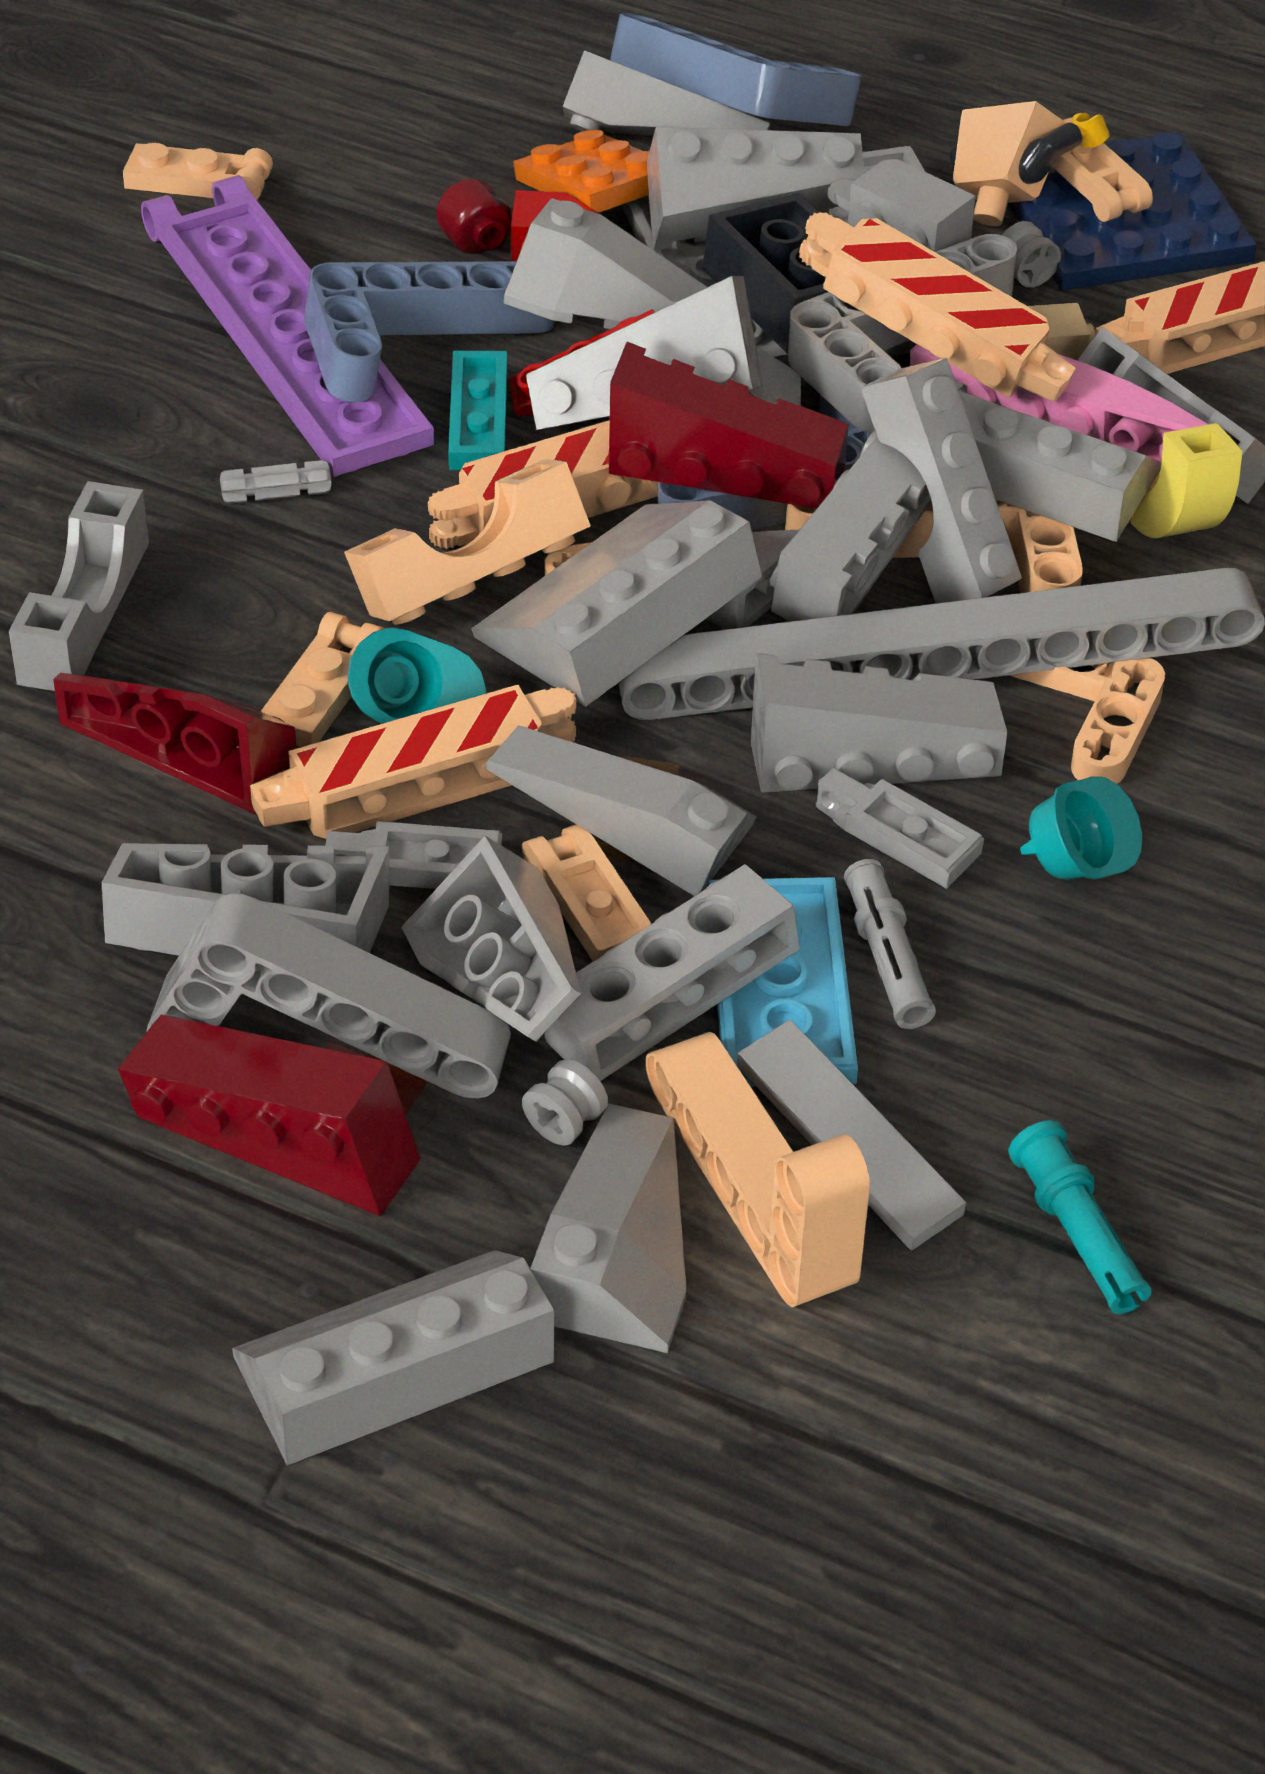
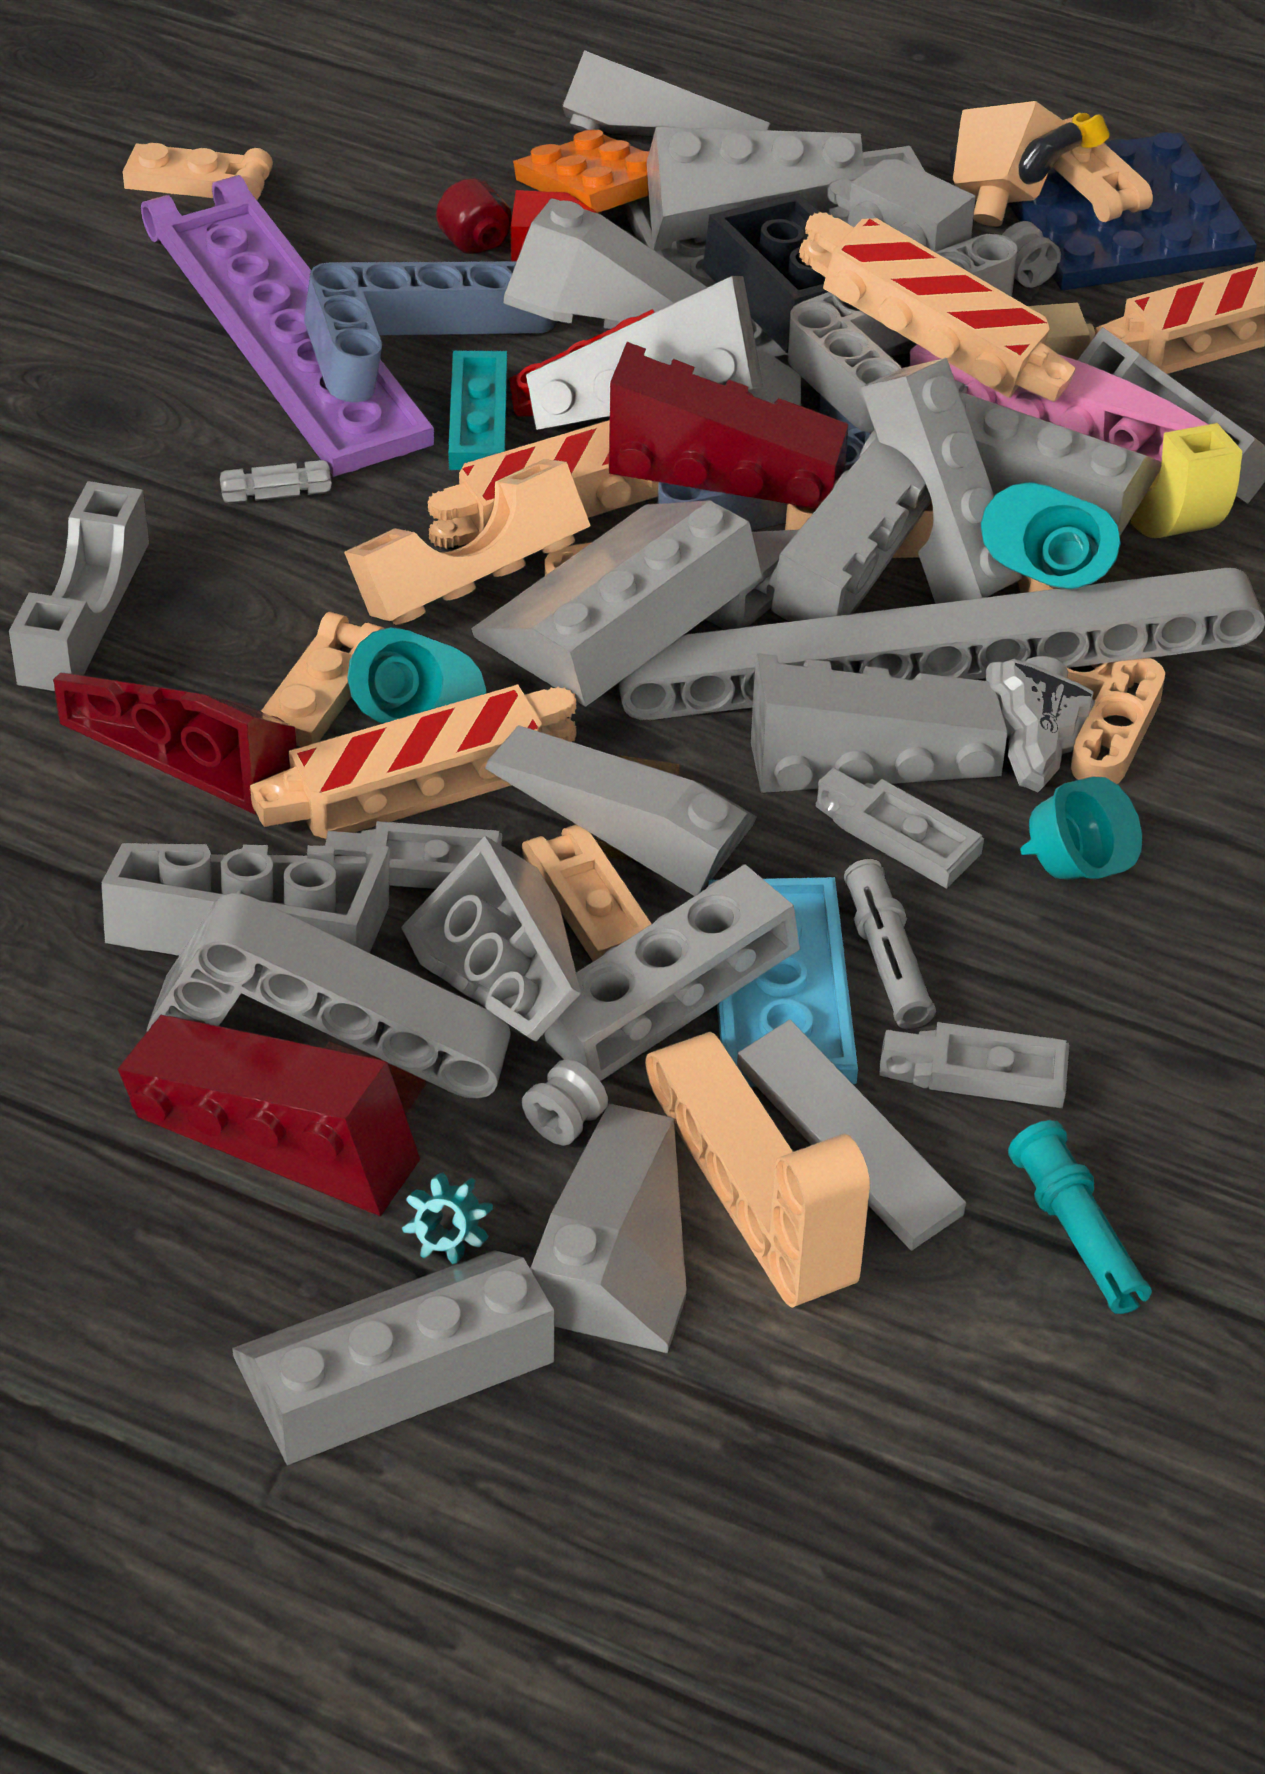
sand blue beam [610,13,862,126] -> none
none -> teal gear [402,1172,493,1264]
none -> light grey hinge [880,1022,1069,1108]
none -> teal piece [981,482,1121,589]
none -> light grey rock [986,656,1095,792]

